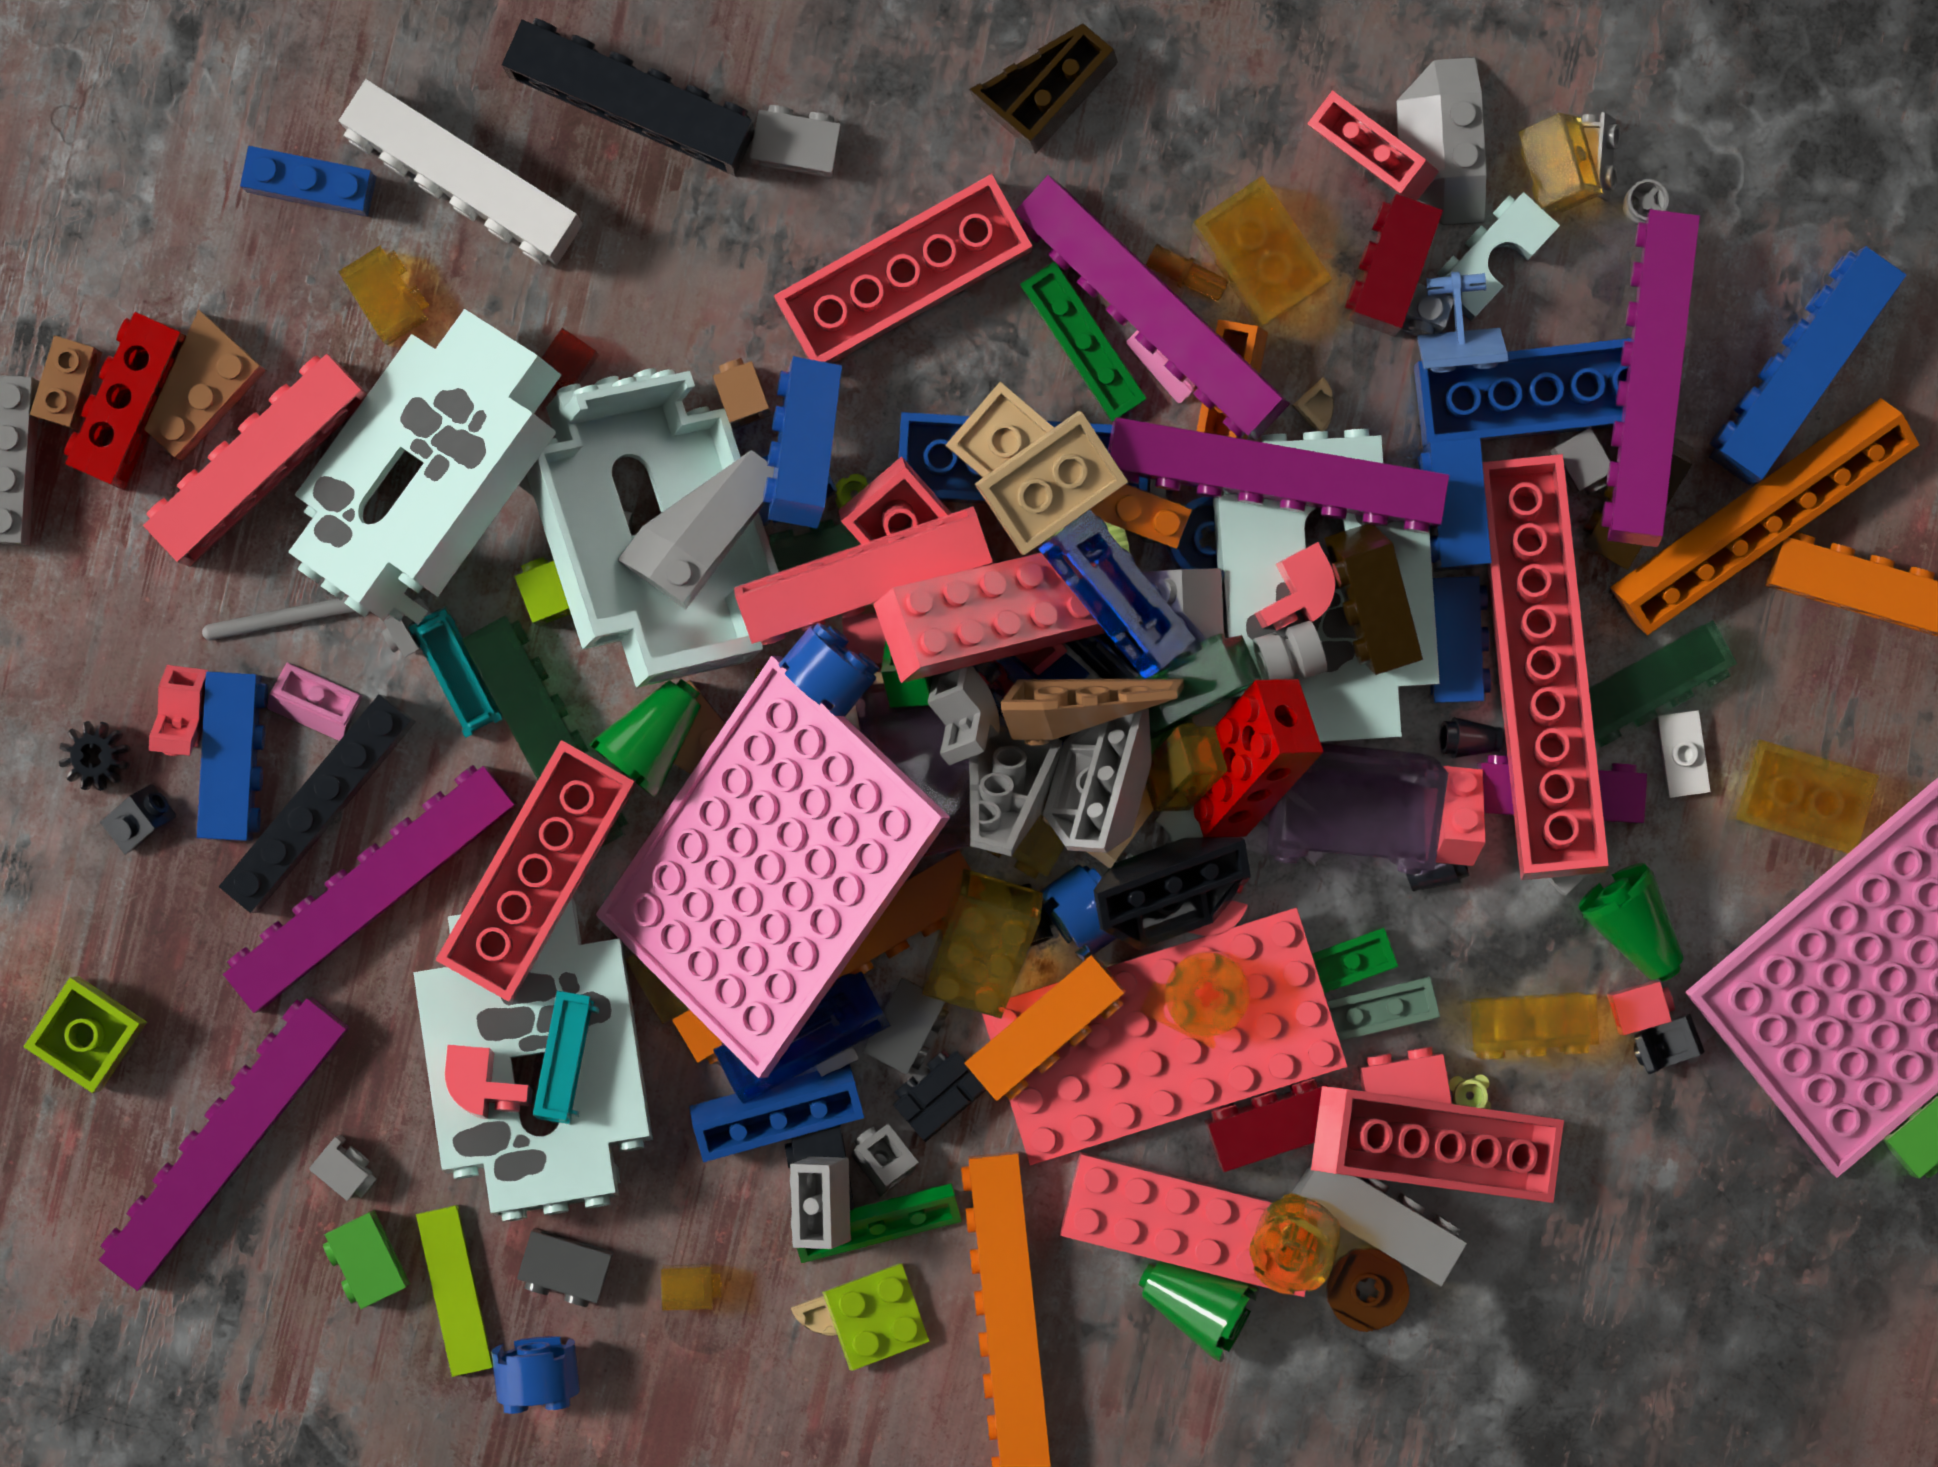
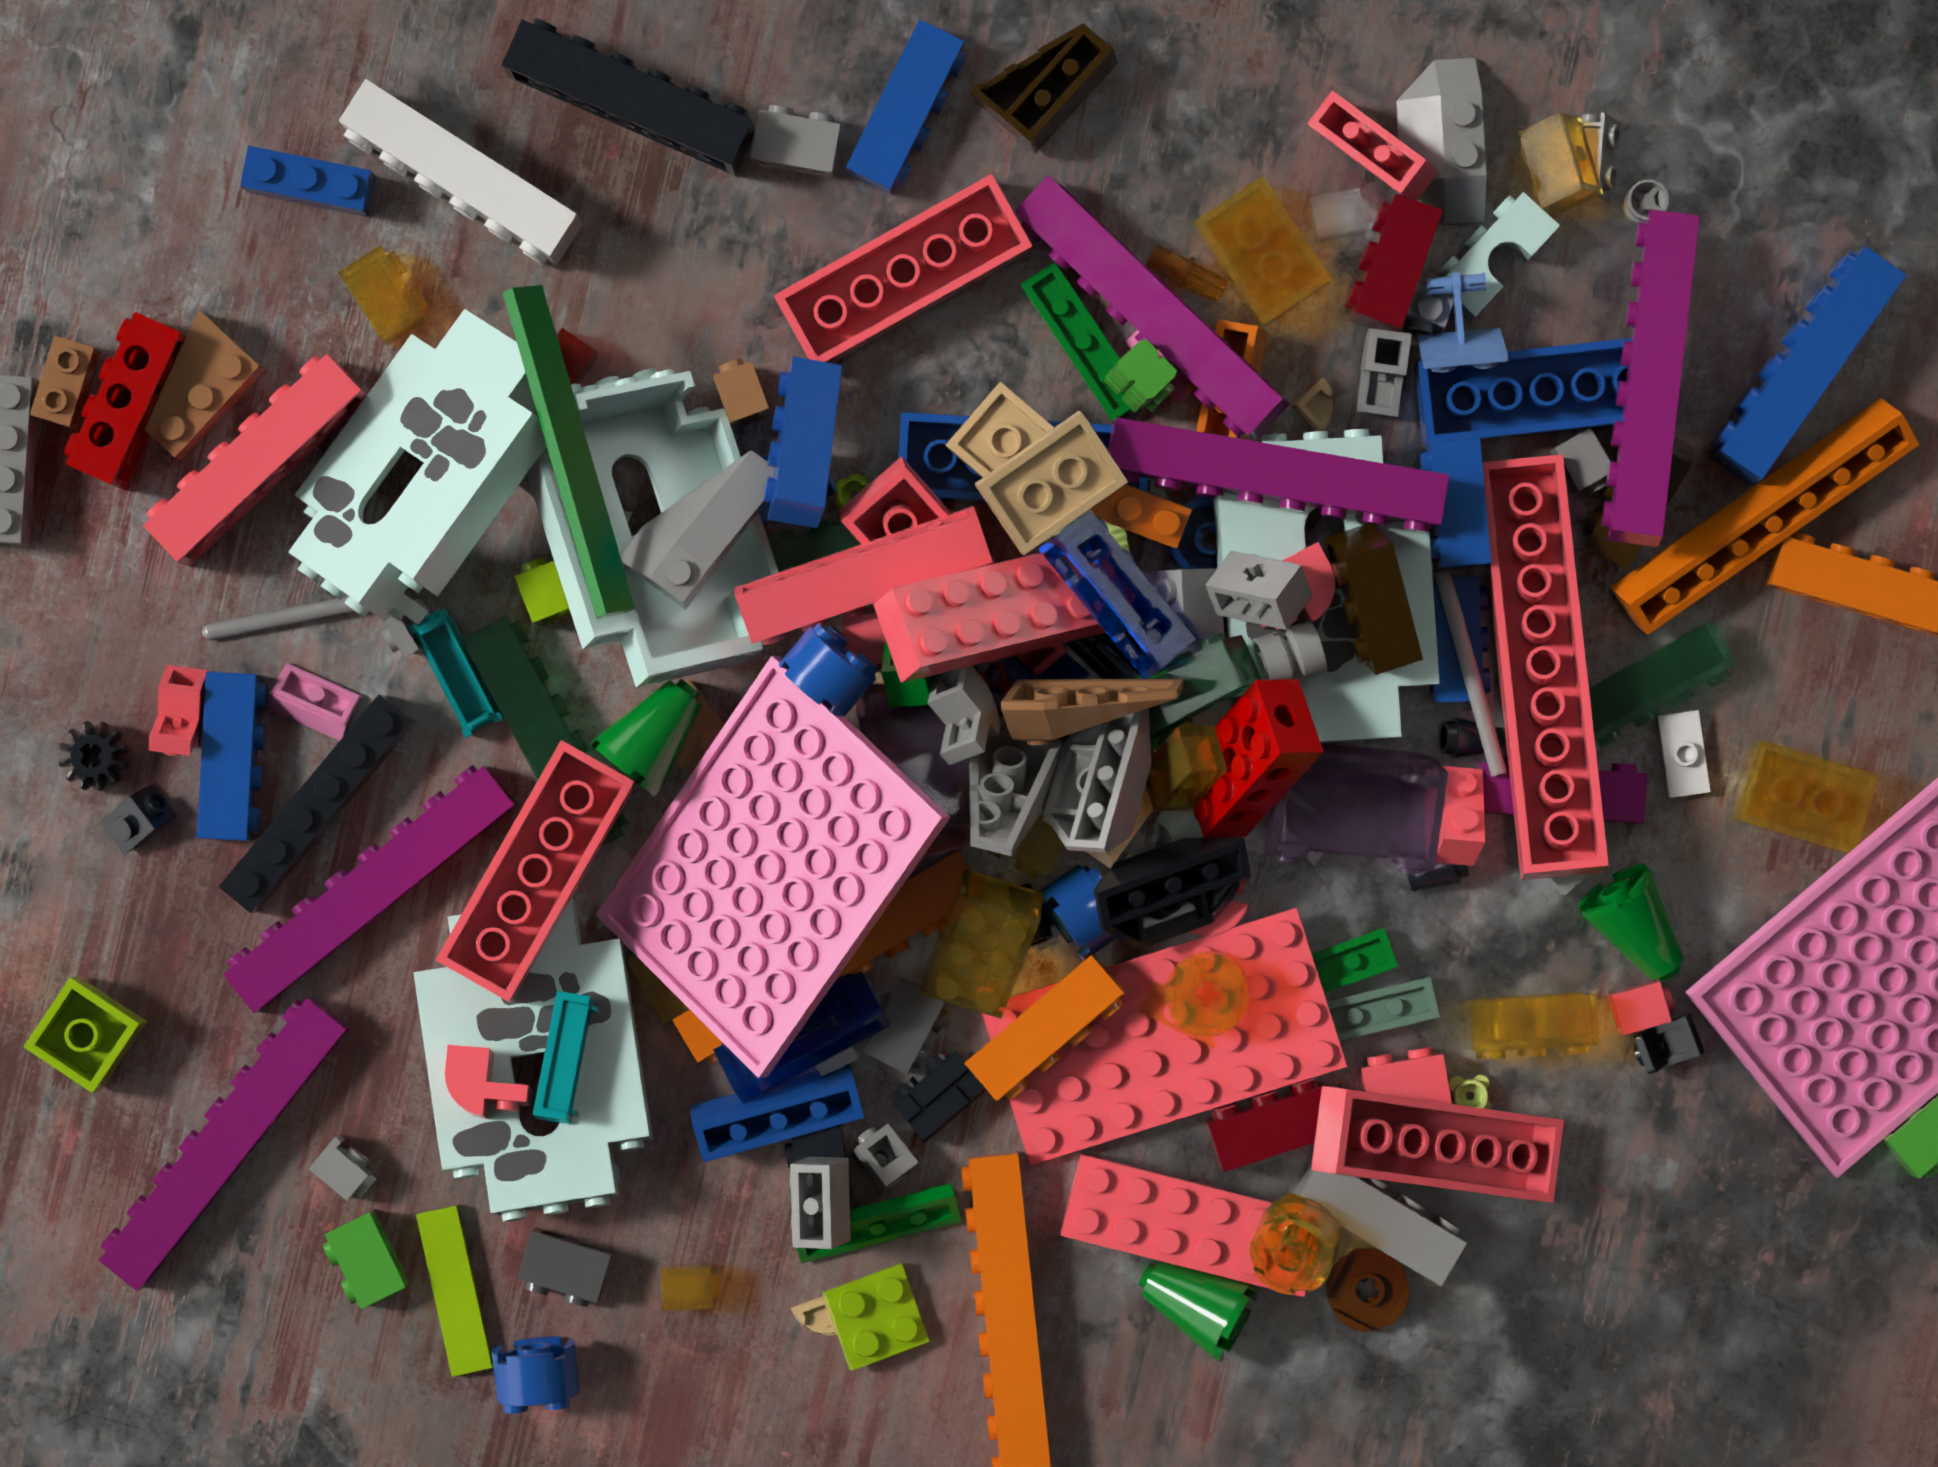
none -> green tile [502,285,635,618]
none -> blue brick [846,19,968,195]
none -> bright green brick [1104,339,1177,413]
none -> light grey brick [1205,551,1312,630]
none -> clear brick [1307,188,1372,243]
none -> light grey brick [1356,328,1412,417]
none -> light grey piece [1435,571,1507,777]

